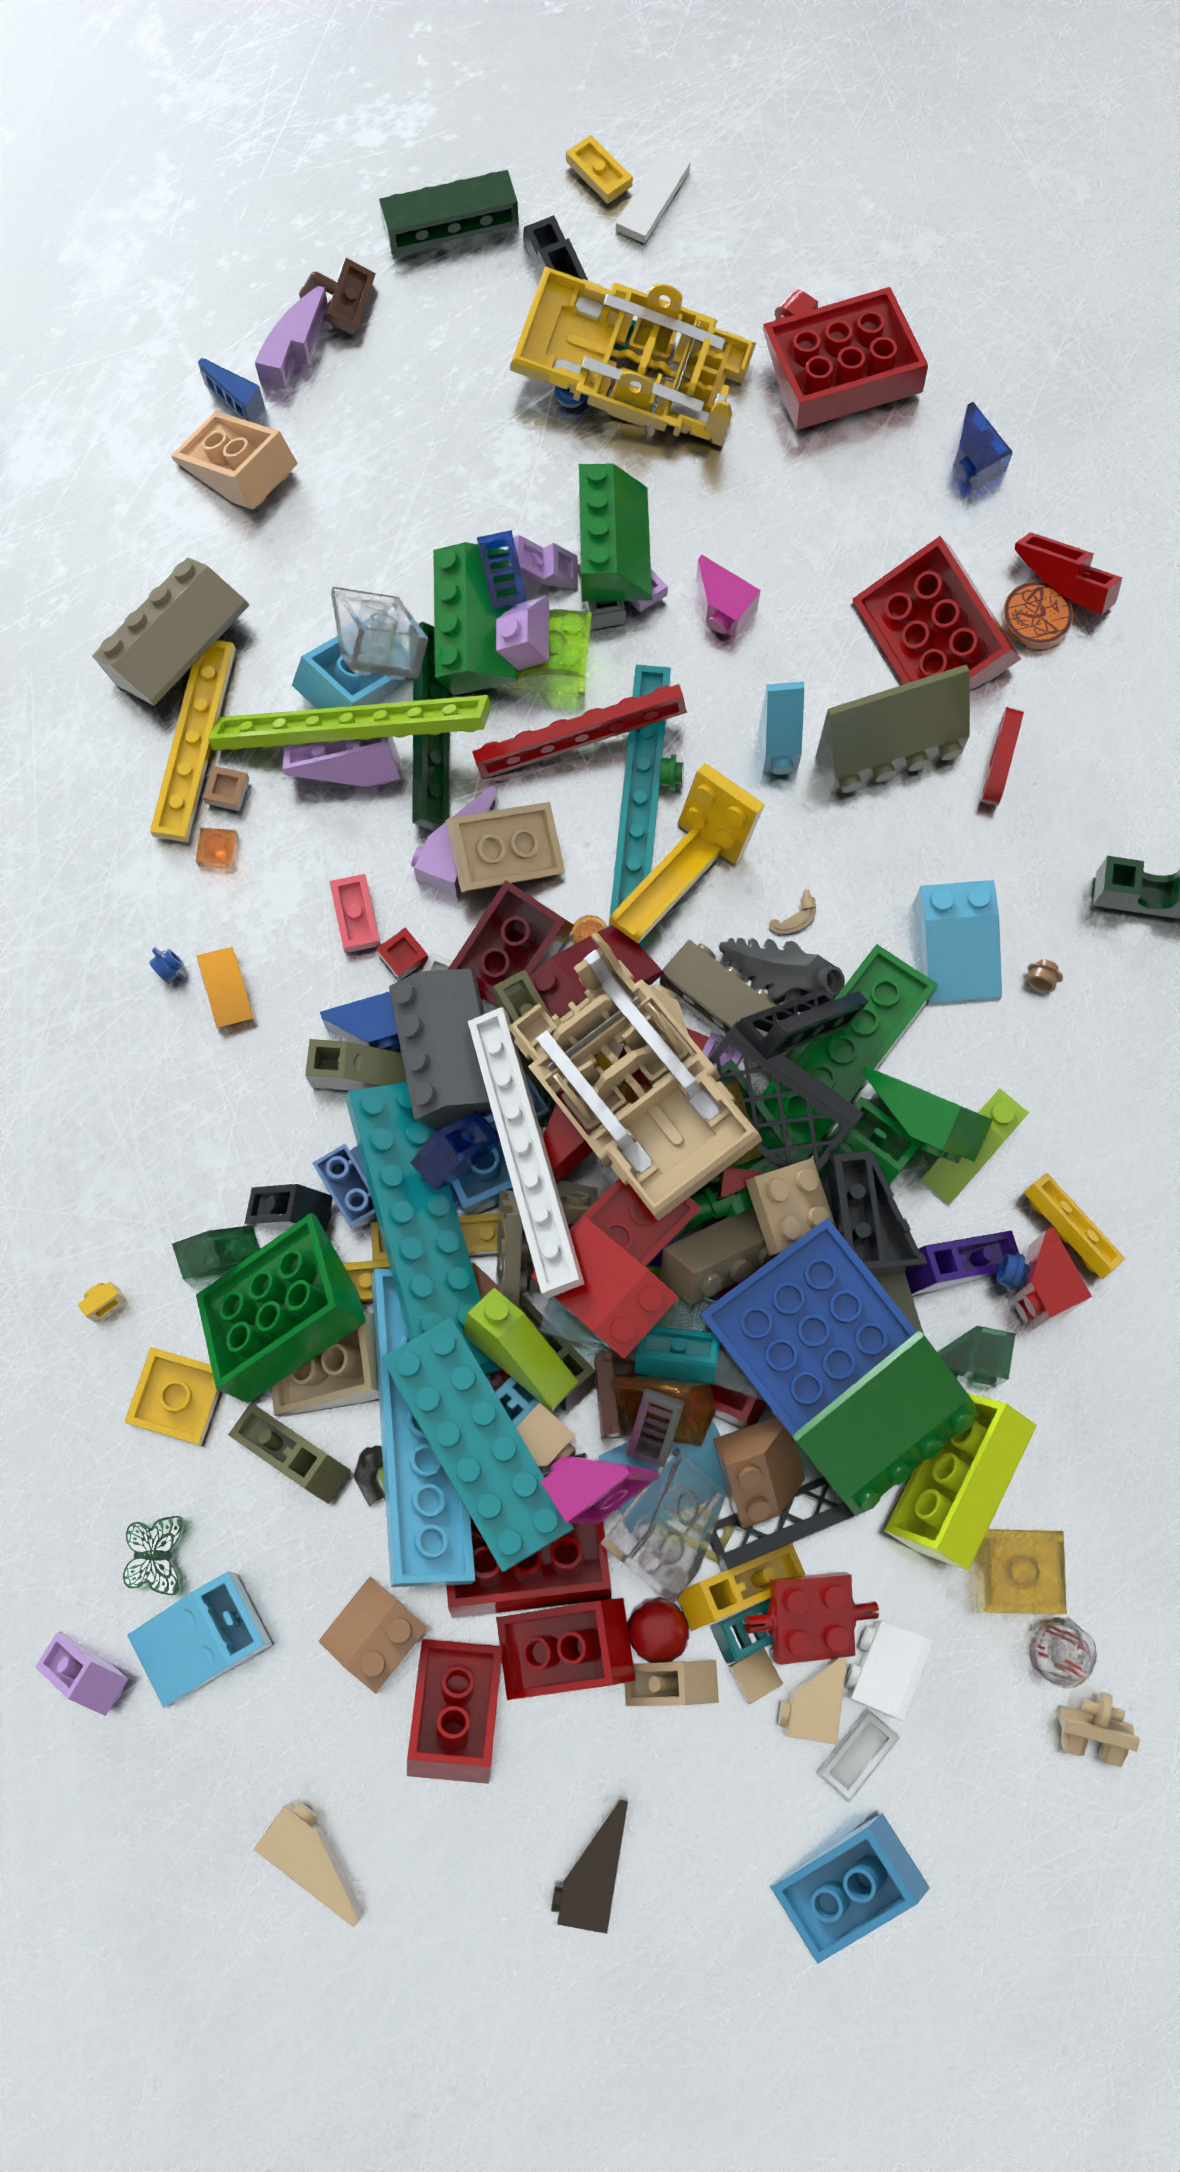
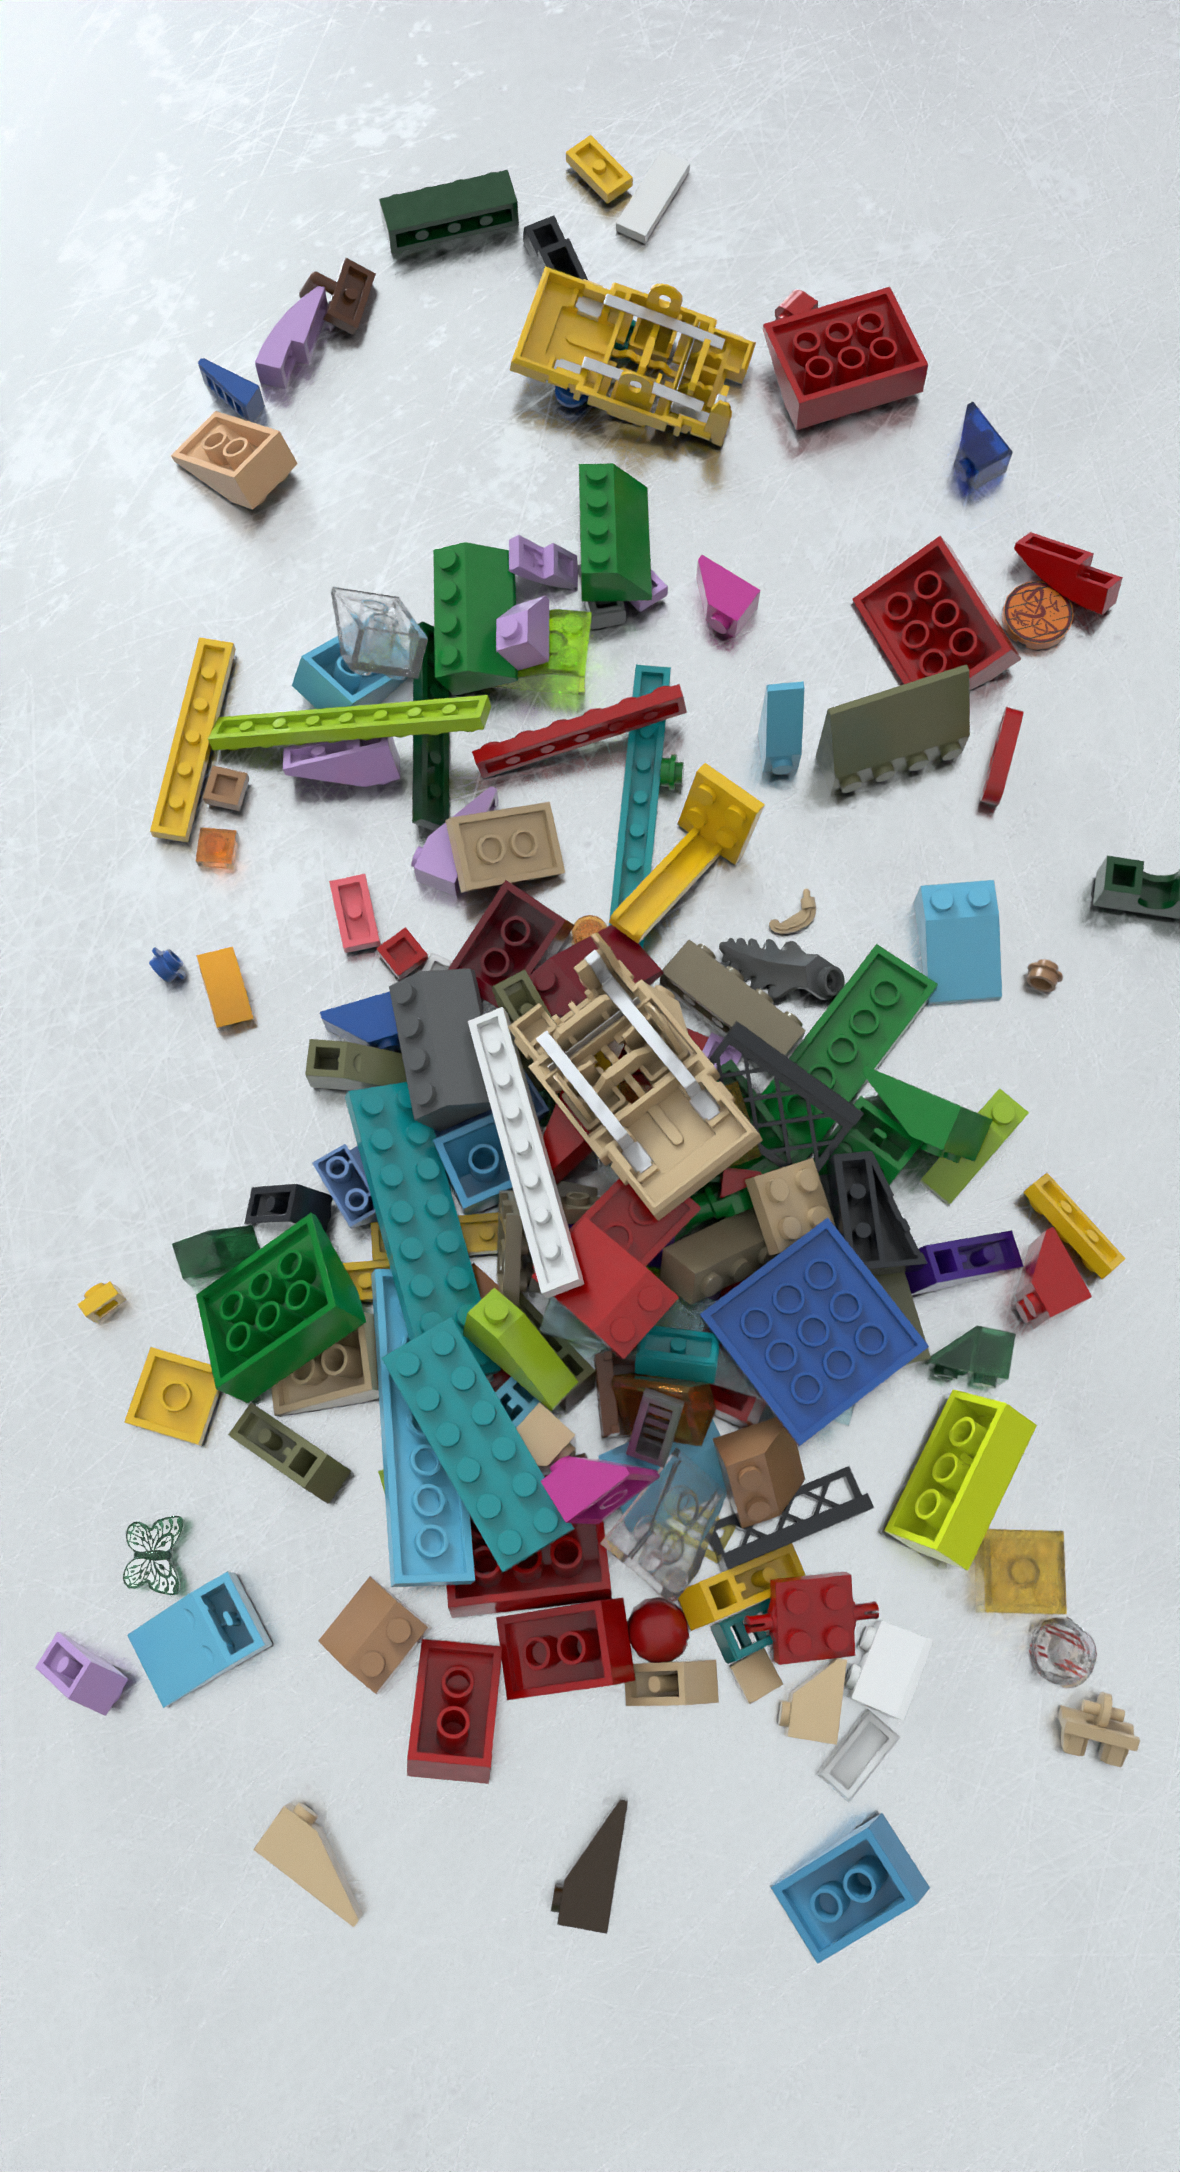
dark tan slope [92,557,250,706] -> none
clear smoke arm [354,1445,385,1507] -> none
clear blue slope [410,1111,500,1191] -> none
clear blue slope [477,530,527,610] -> none
black fence [735,988,869,1060] -> none
green slope [792,1330,980,1517] -> none
blue plate [997,1253,1029,1292] -> none

